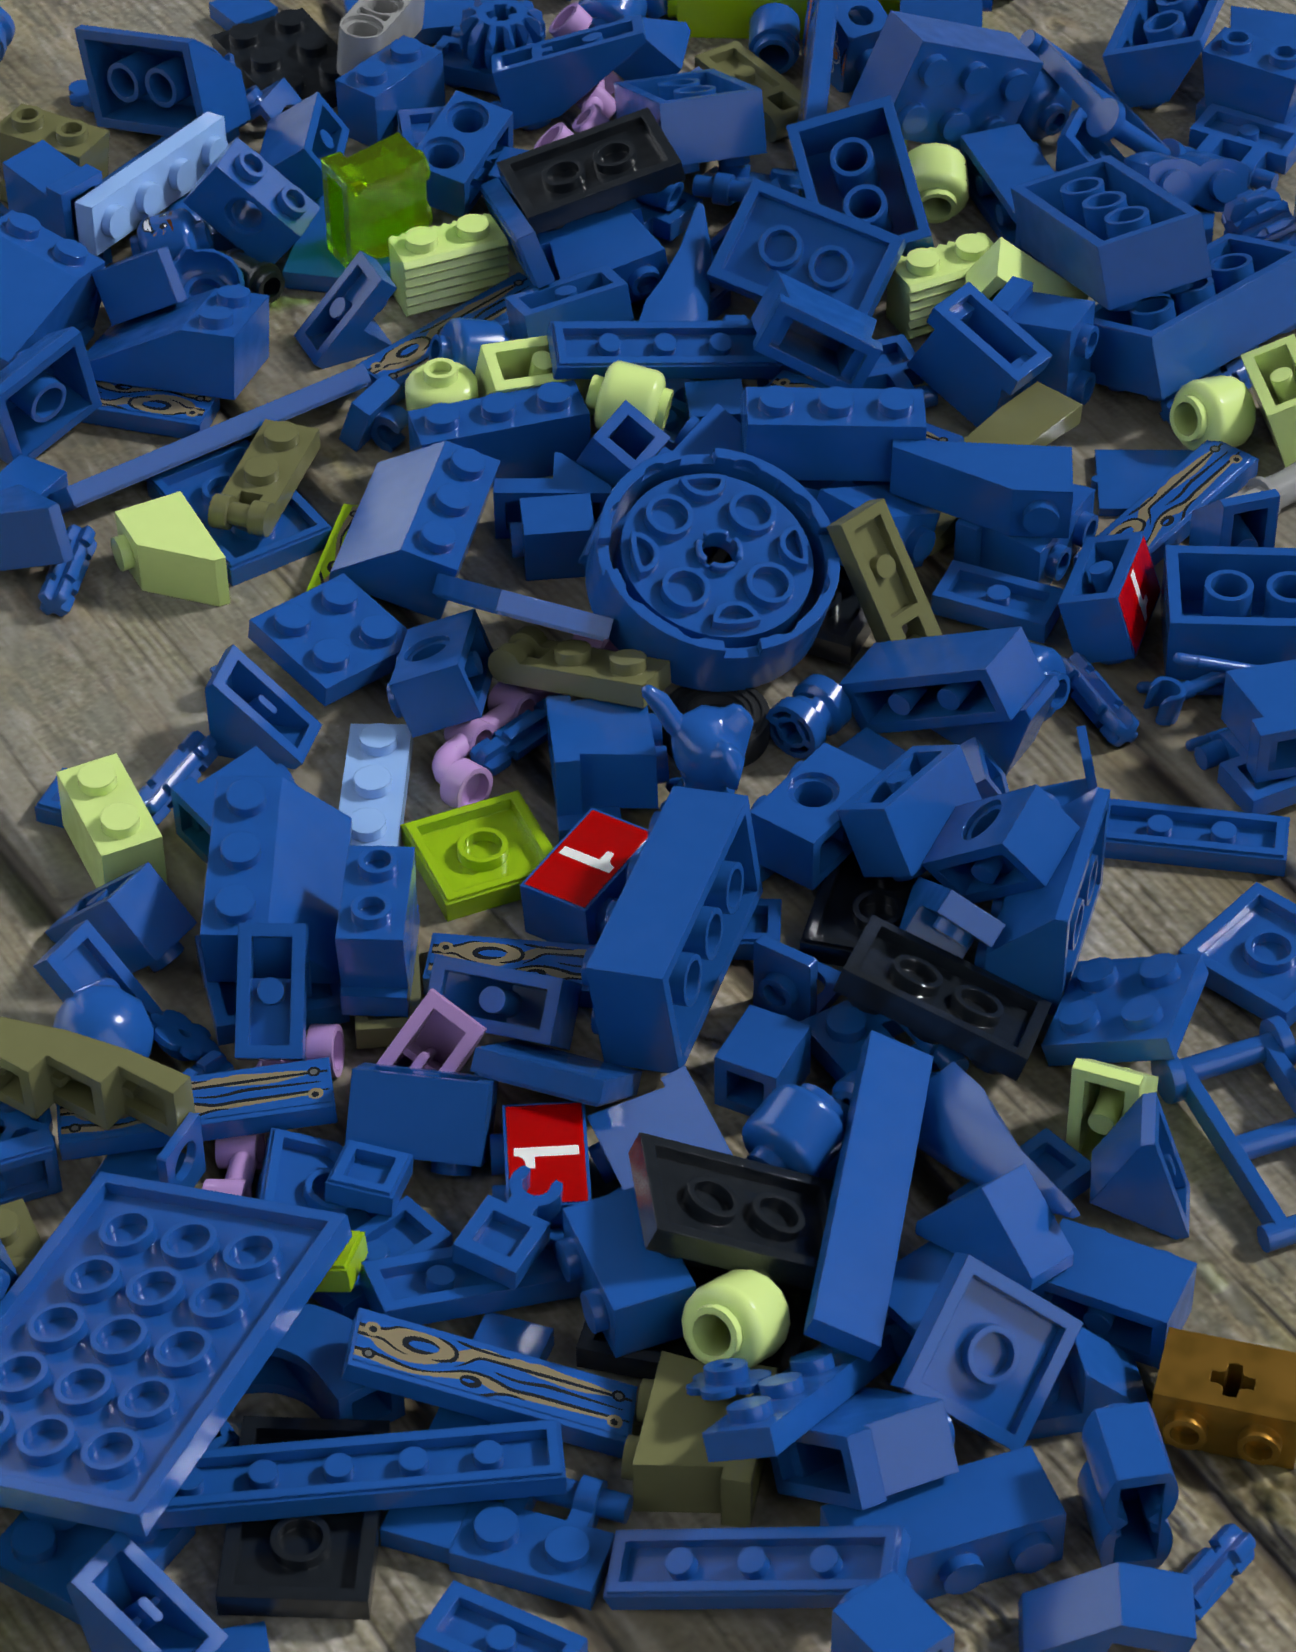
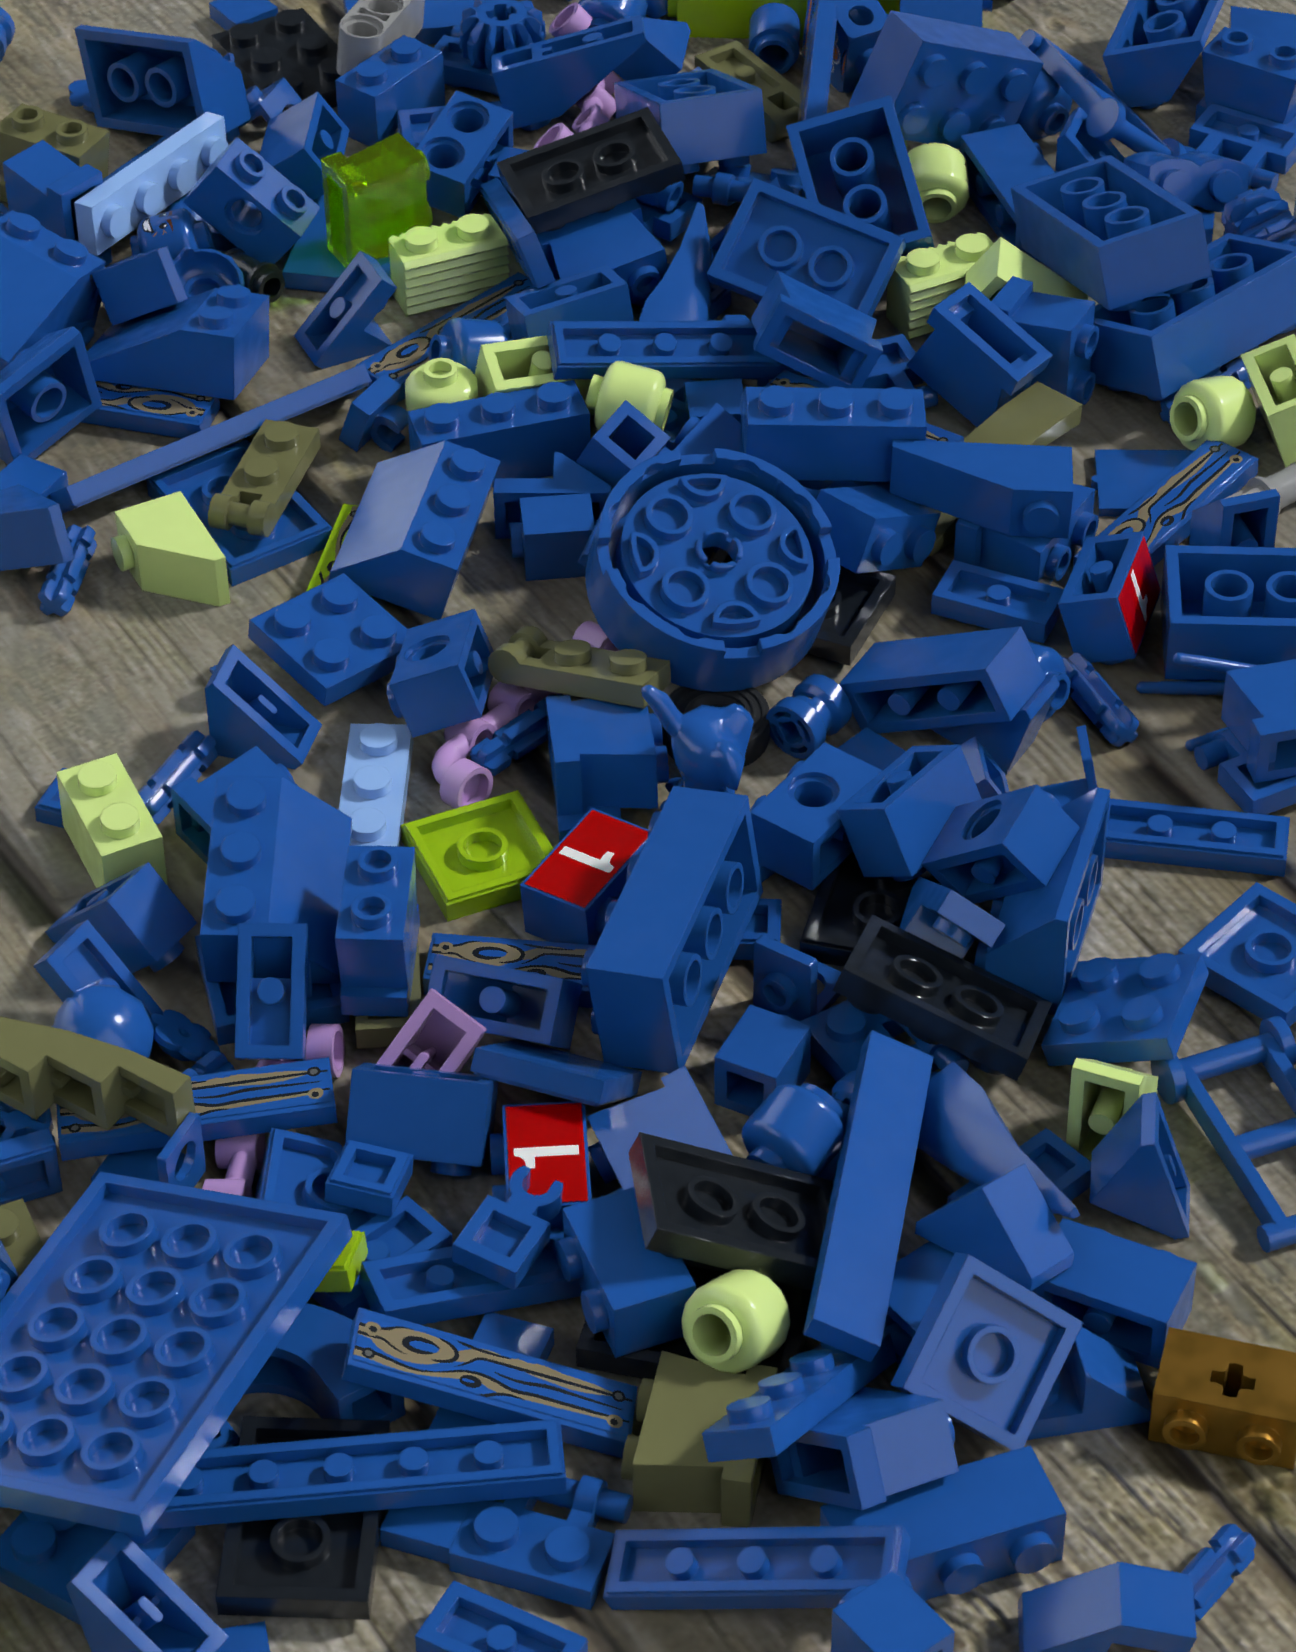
blue tile [432,573,614,642] -> none
blue plant [686,1358,771,1401] -> none
olive plate [827,498,942,643] -> none
blue brick [1077,1401,1179,1568] -> none
blue hand [1143,671,1226,726] -> none

